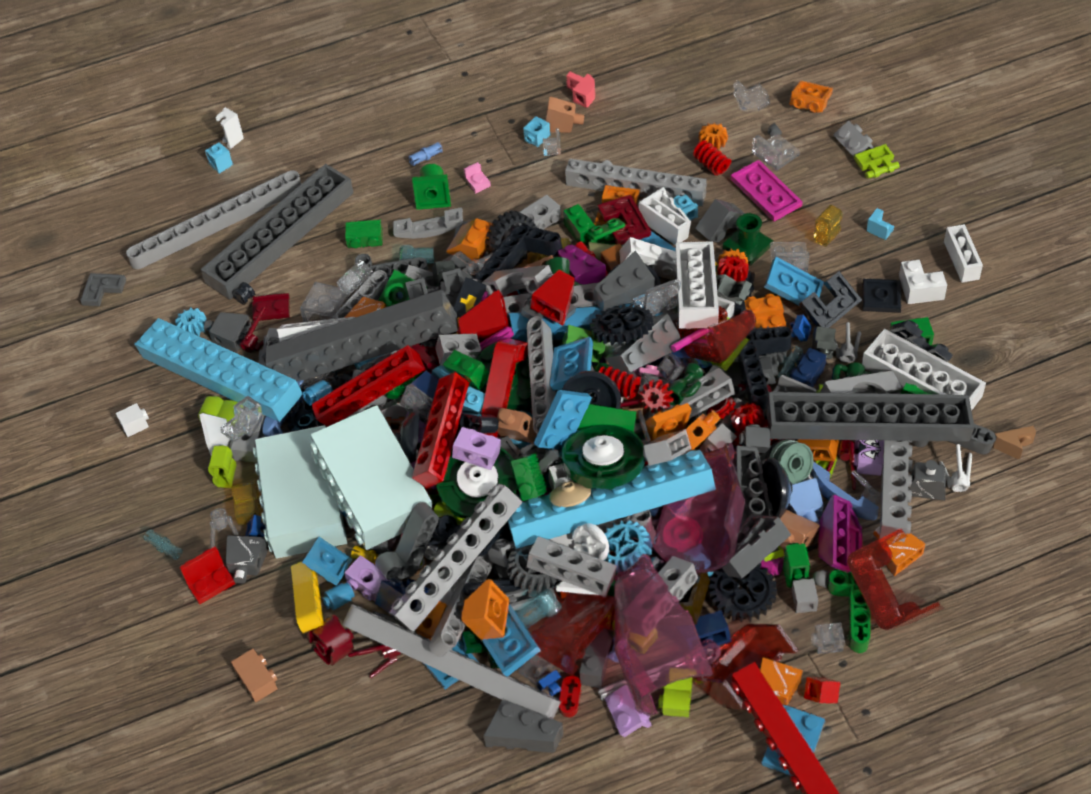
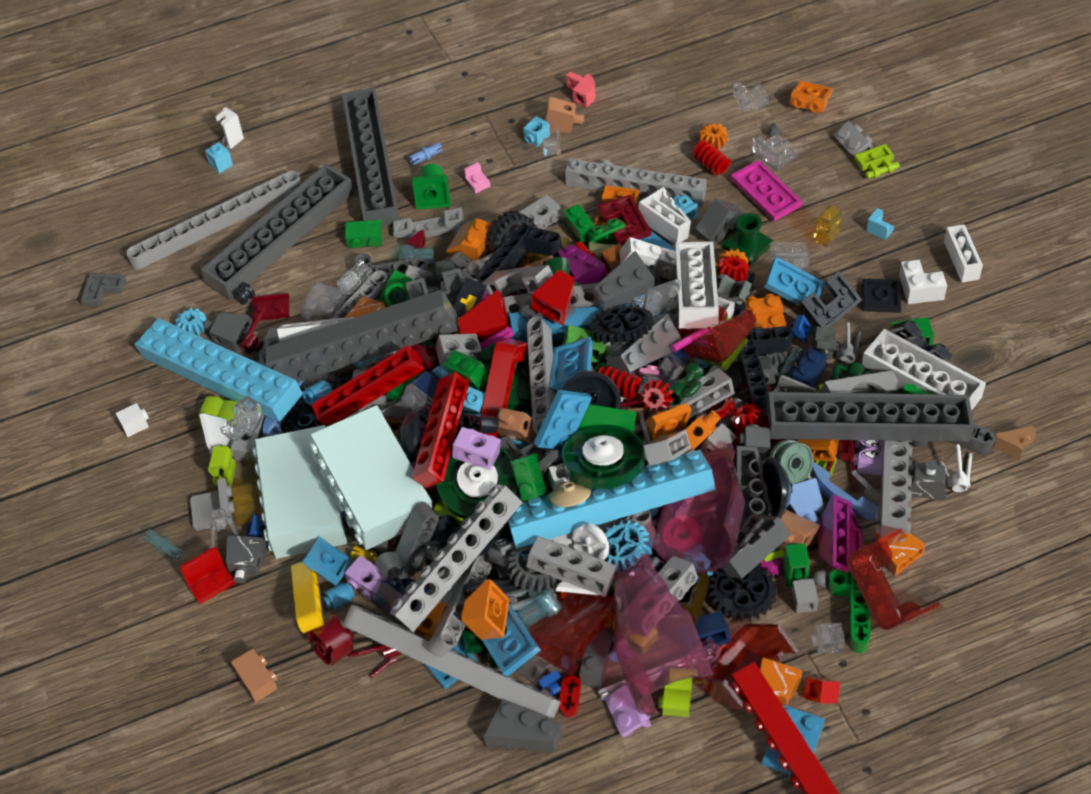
none -> light grey bracket [190,478,235,531]
none -> dark grey brick [342,88,400,226]
none -> dark red slope [407,230,426,255]

